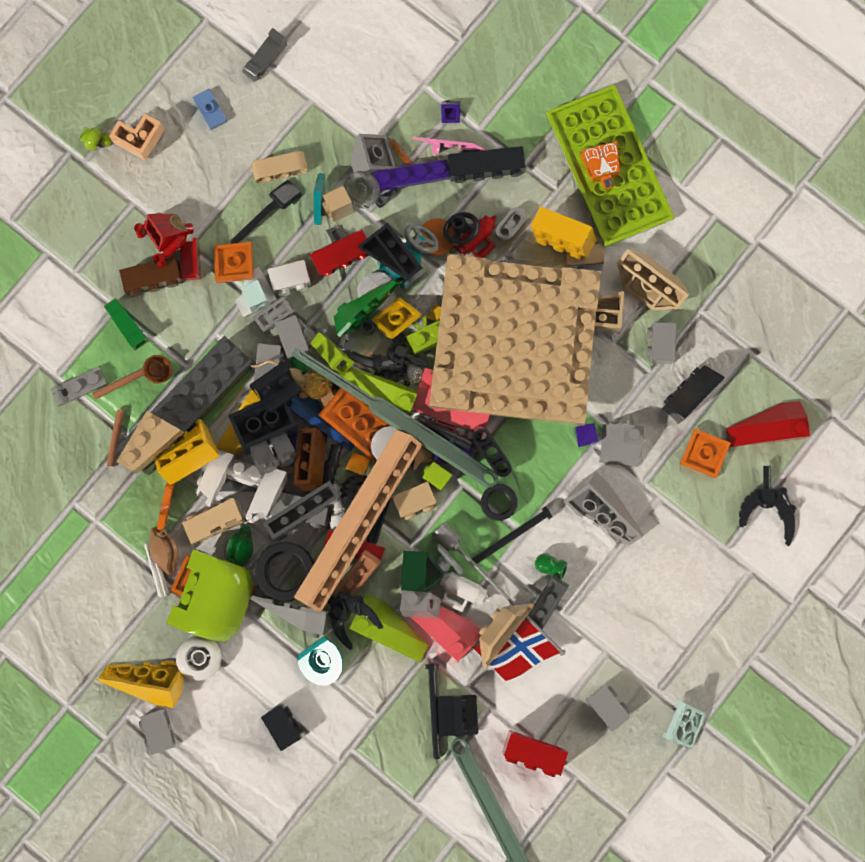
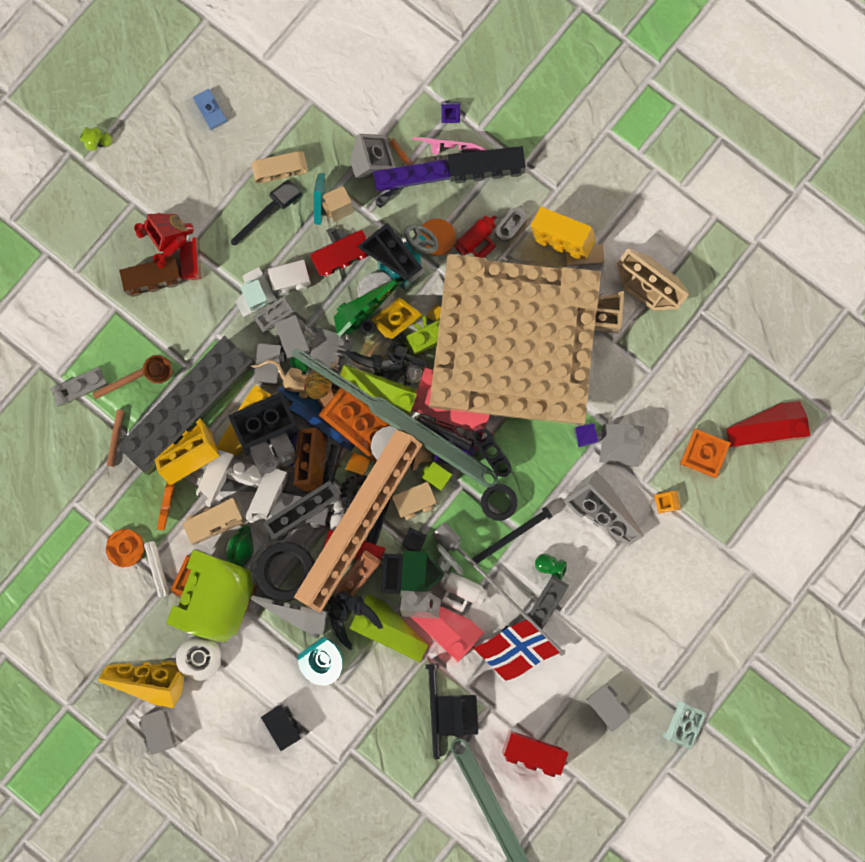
green leg [104,298,149,351] -> none
light nougat brick [109,114,165,161] -> none
tan wedge [116,411,184,474] -> none
medium nougat hat [149,526,178,575] -> none
orange tile [214,242,254,283] -> none
dark grey leg [243,28,288,82] -> none
black bracket [249,364,302,413] -> none
lime leg [310,332,354,376] -> none
clear tile [344,171,380,209] -> none
black piece [443,212,480,245] -> none
tan wedge [479,603,534,669] -> none
lime plate [546,84,674,248] -> none
orange torso [580,141,620,190] -> none
light grey brick [646,322,676,364] -> none
black slope [662,365,725,424] -> none
black bar [739,466,796,547] -> none
none -> orange tile [106,529,145,567]
none -> black brick [381,553,403,594]
none -> black tile [402,527,427,552]
none -> light orange slope [655,491,681,514]

